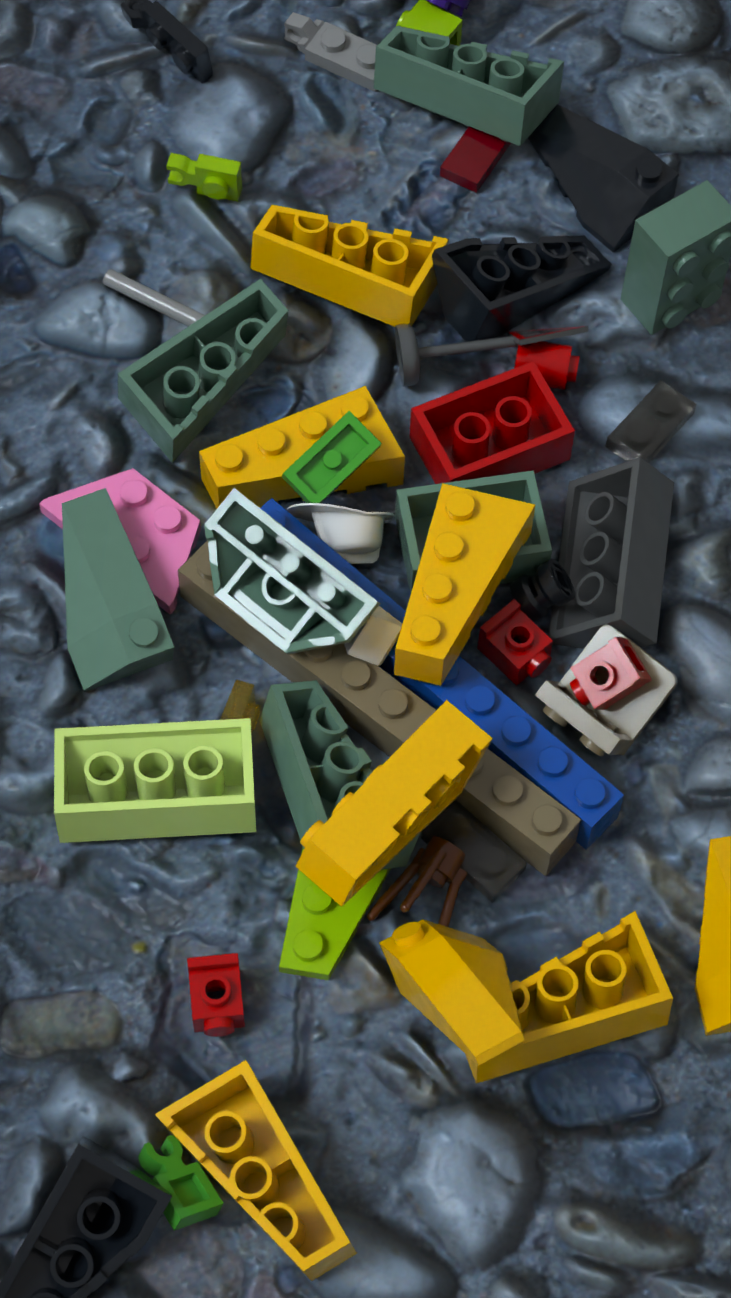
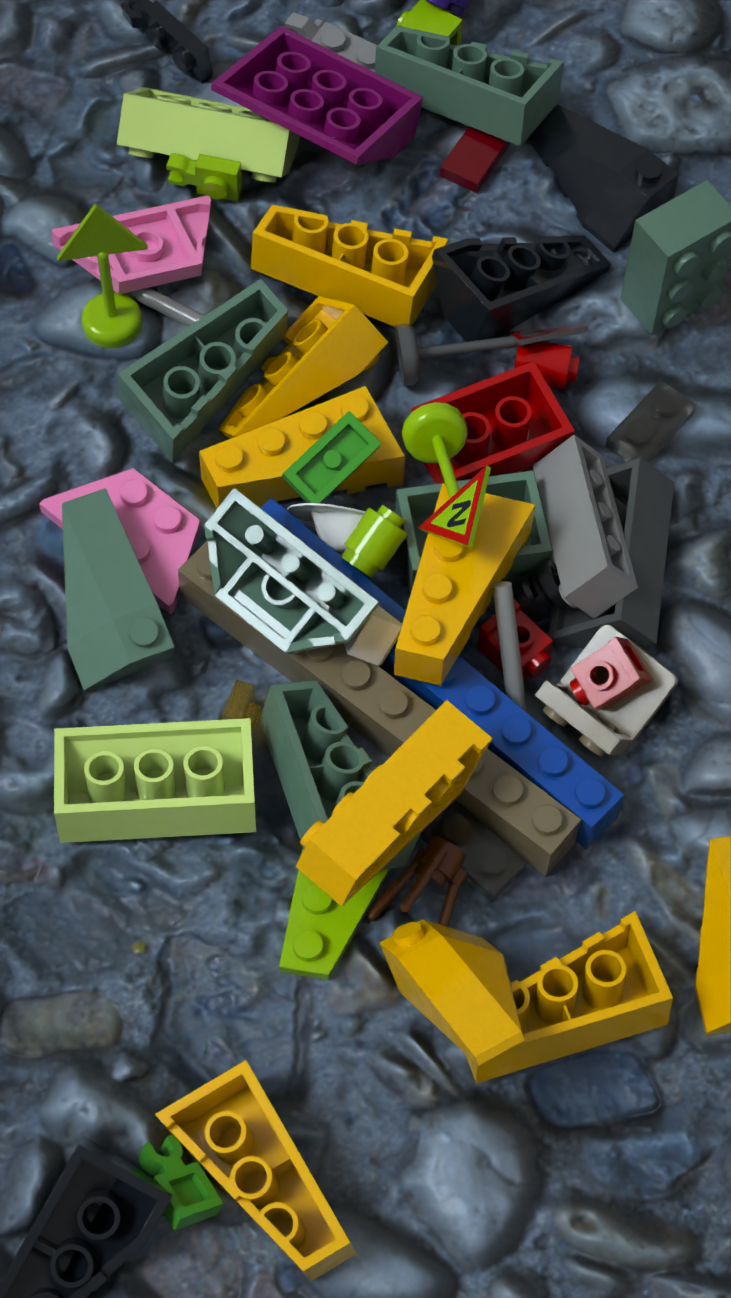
red brick [187,953,245,1037] -> none
none -> bright pink wing [52,195,211,294]
none -> lime piece [57,203,148,348]
none -> yellowish green slope [116,87,301,182]
none -> magenta slope [211,26,423,165]
none -> yellow wedge [218,296,388,438]
none -> lime brick [341,505,408,578]
none -> lime piece [402,402,491,549]
none -> light grey bar [492,581,527,712]
none -> light grey brick [533,435,638,618]

